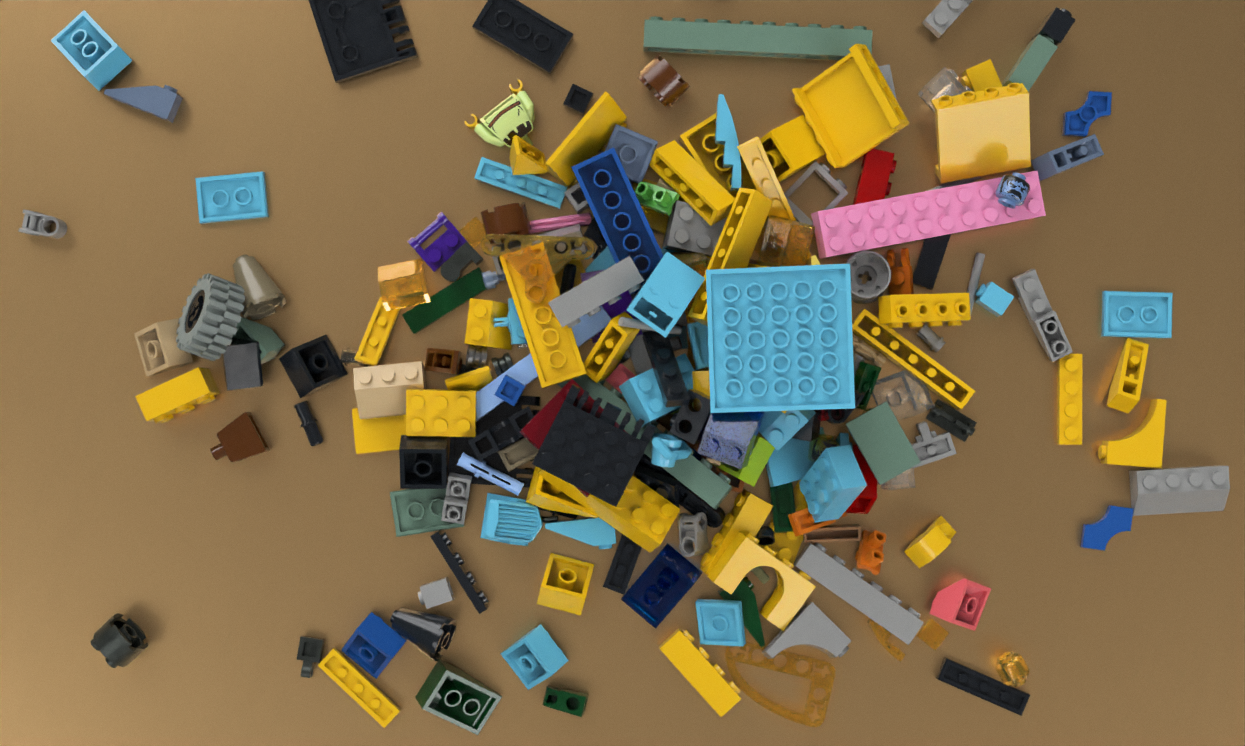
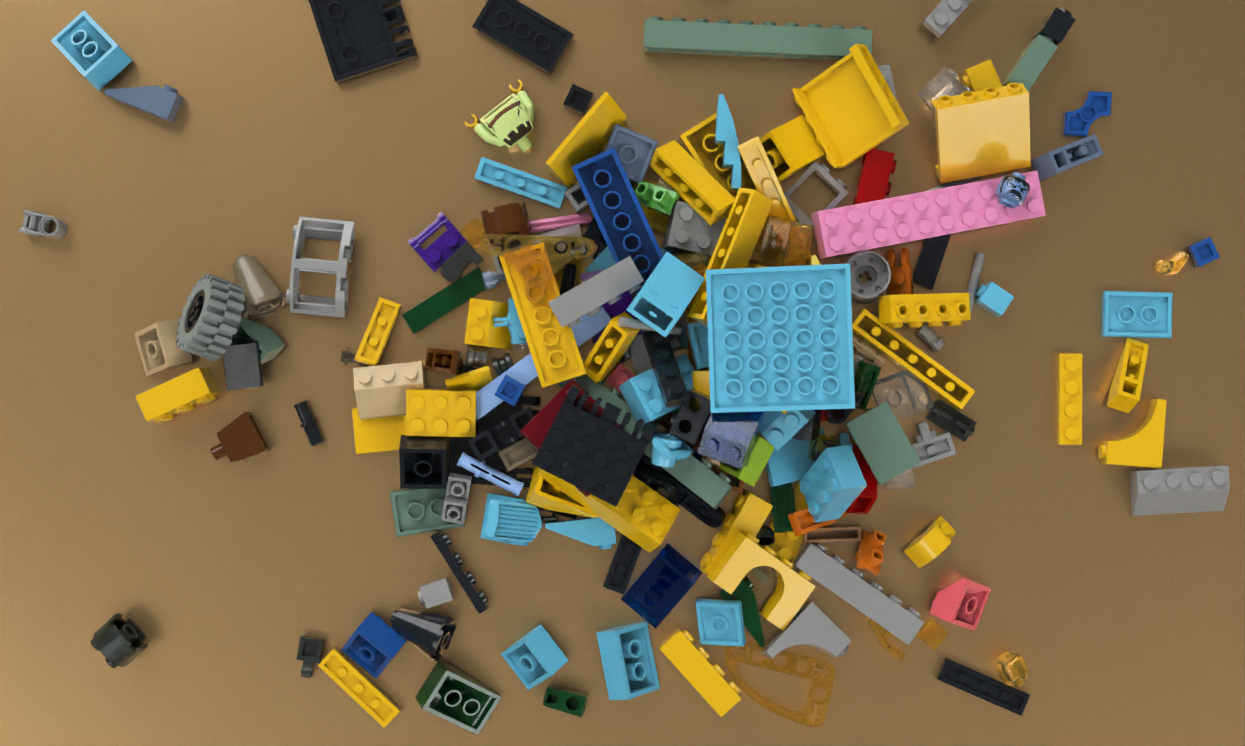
medium azure tile [195,171,269,224] -> none
black slope [279,335,348,398] -> none
clear yellow slope [377,258,431,311] -> none
yellow slope [509,135,548,175] -> none
yellow slope [537,553,594,616] -> none
reddish brown brick [638,54,690,107] -> none
light grey piece [677,512,709,557] -> none
light grey slope [1012,269,1073,362] -> none
blue tile [1080,505,1134,551] -> none
none -> light grey window [286,216,355,318]
none -> medium azure slope [596,621,660,700]
none -> clear yellow arm [1156,251,1190,275]
none -> blue plate [1187,237,1220,268]

